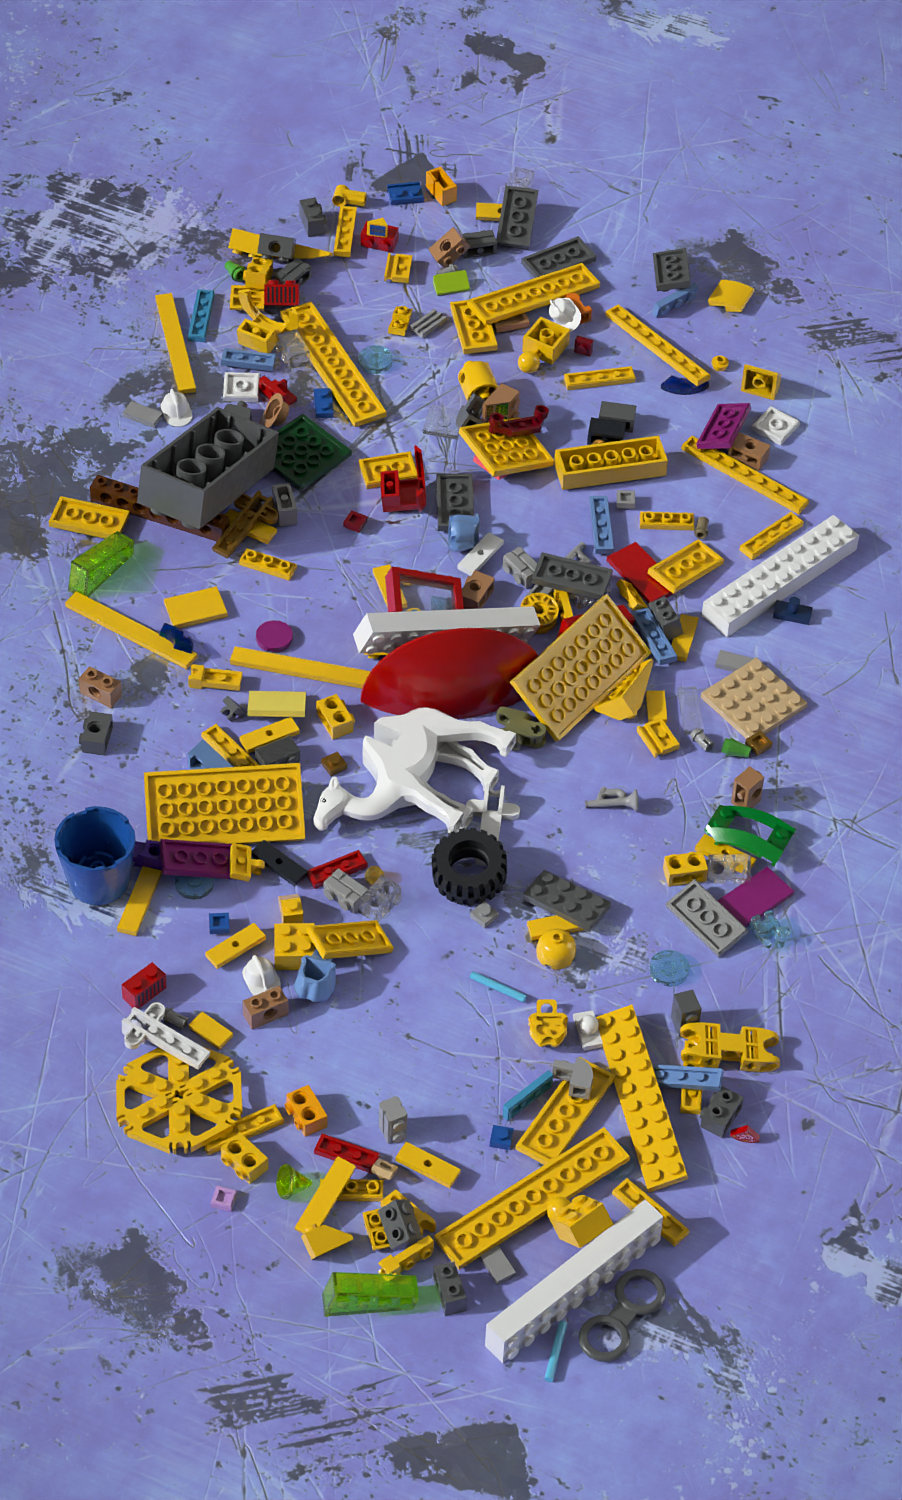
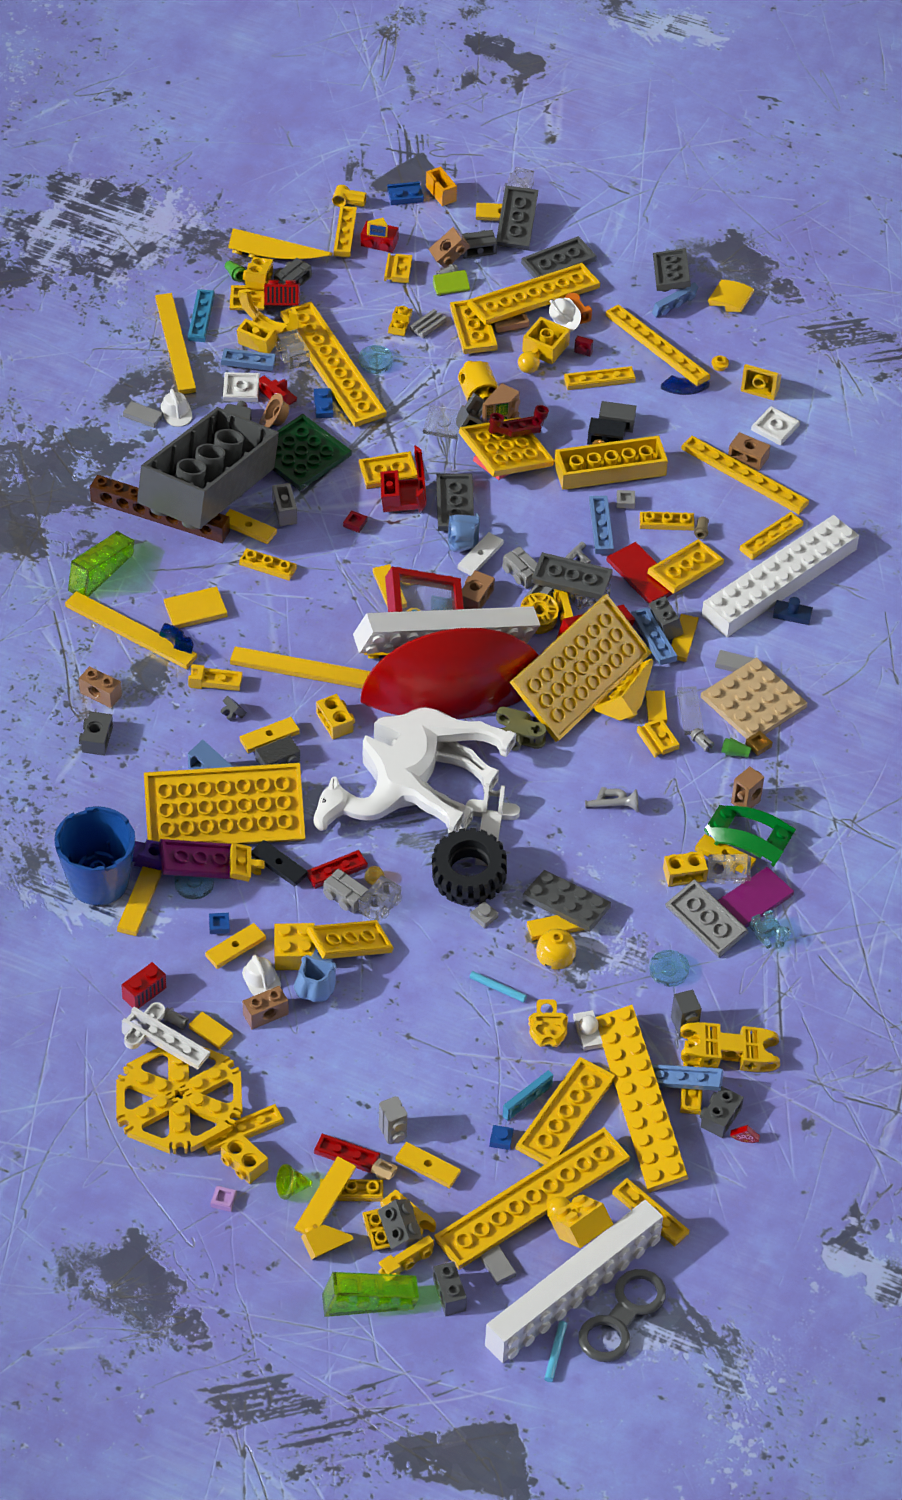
yellow plate [49,496,130,541] -> none
yellow tile [201,724,259,767] -> none
pearl gold piece [212,490,278,559] -> none
light yellow tile [248,691,306,717] -> none
magenta tile [256,620,293,652] -> none
dark grey brick [257,233,296,262] -> none
yellow slope [278,894,303,923] -> none
light orange brick [284,1084,327,1137] -> none
dark grey brick [299,197,327,237] -> none
pearl gold plate [321,751,347,777] -> none
light grey brick [552,1057,593,1100] -> none
yellow plate [616,579,647,611] -> none
magenta tile [696,403,751,449] -> none

